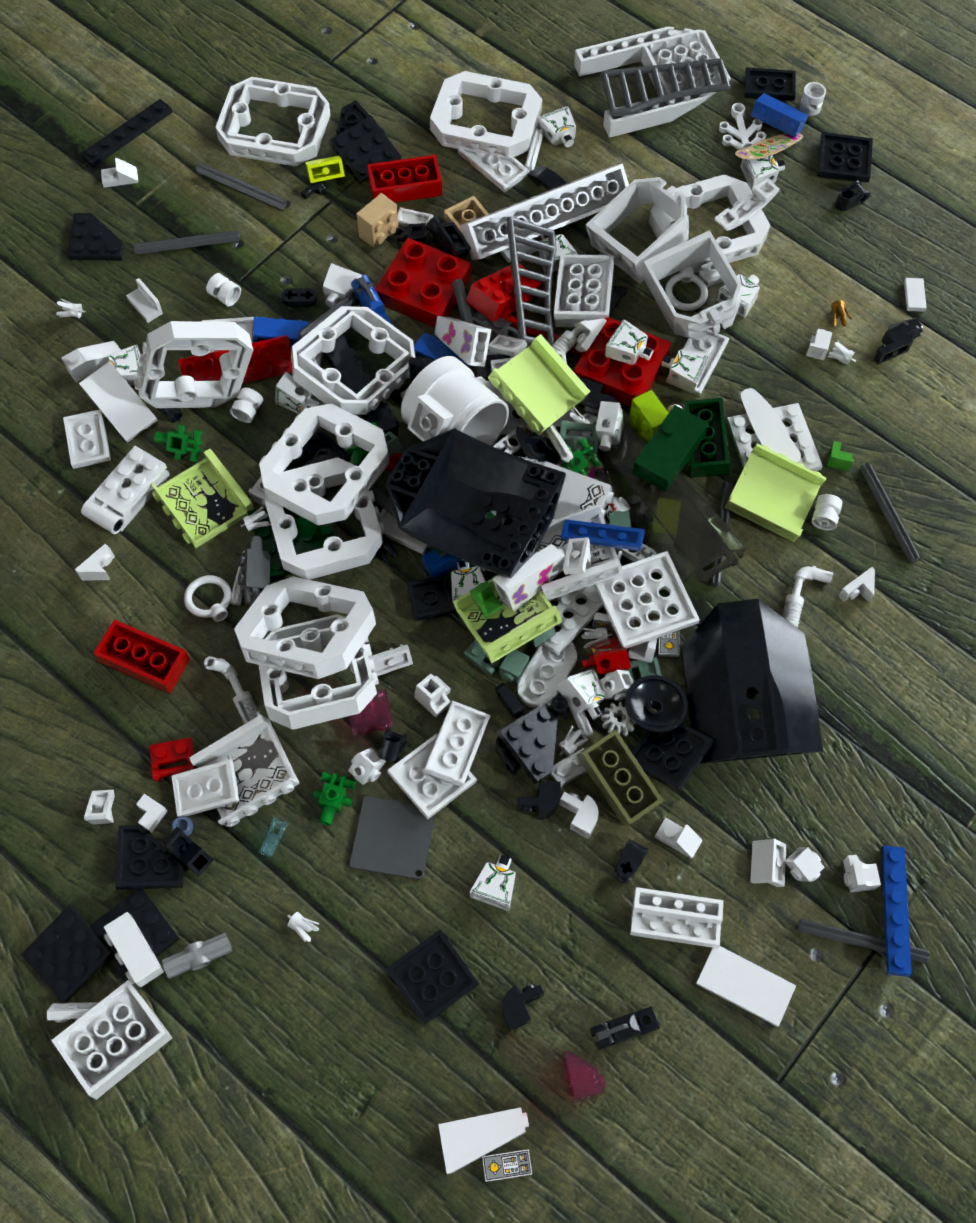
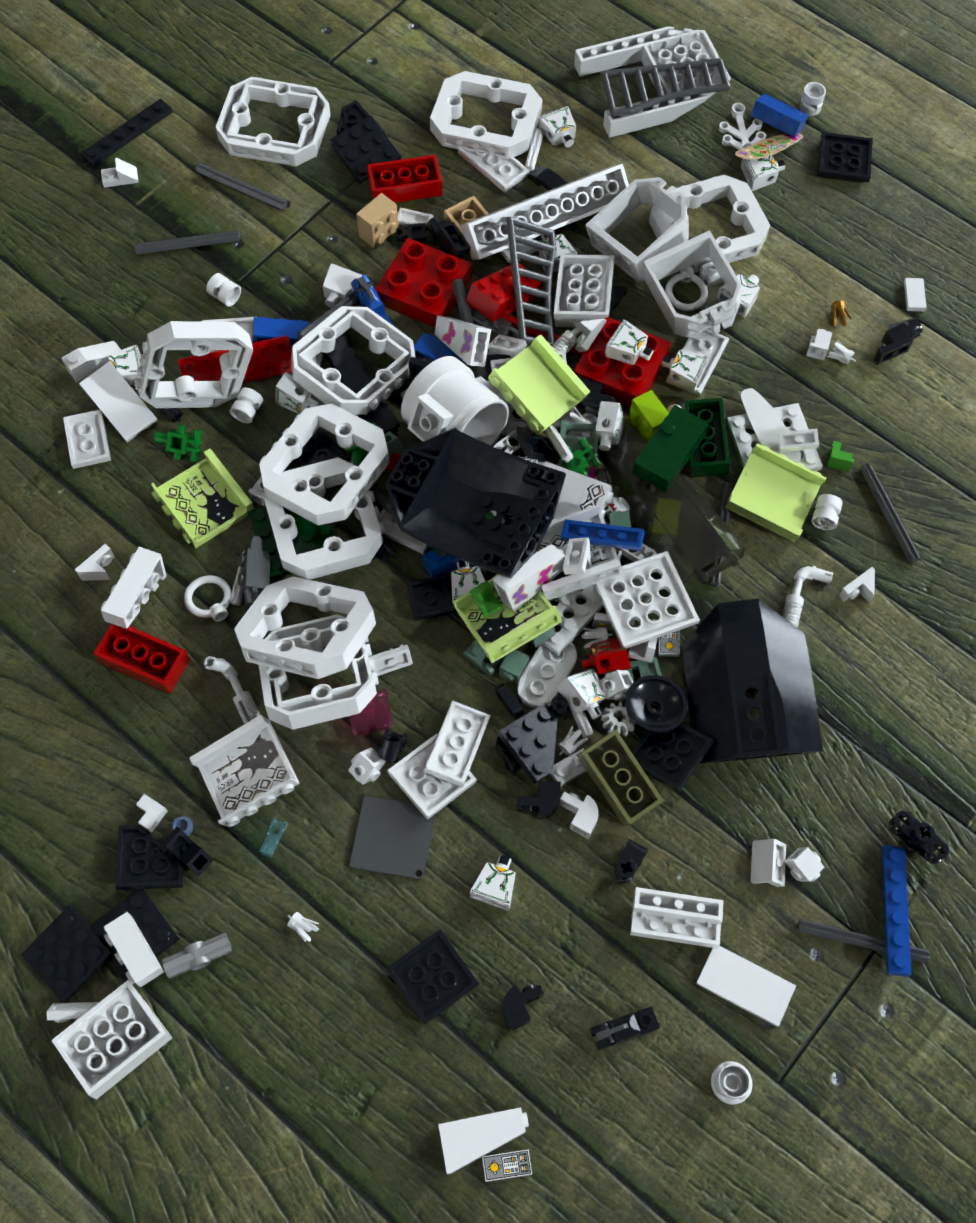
white piece [56,299,85,318] -> none
black plate [67,213,124,261] -> none
white hinge [81,446,170,534] -> none
white slope [84,790,115,824] -> none
white panel [126,278,163,323] -> none
red plate [149,737,196,781] -> none
white plate [171,759,240,817] -> none
white piece [240,506,271,531] -> none
black beam [282,288,317,307] -> none
black arm [301,181,327,199] -> none
neon yellow brick [305,155,345,183] -> none
green piece [313,771,357,826] -> none
white brick [414,674,451,717] -> none
clear pink slope [562,1050,606,1103] -> none
white slope [655,817,702,859] -> none
white slope [715,178,779,231] -> none
black plate [744,67,796,101] -> none
black piece [835,181,870,211] -> none
white brick [843,855,881,893] -> none
none -> white wedge [101,547,167,629]
none -> white piece [711,1061,752,1105]
none -> white plate [778,429,819,453]
none -> black axle [889,811,949,864]

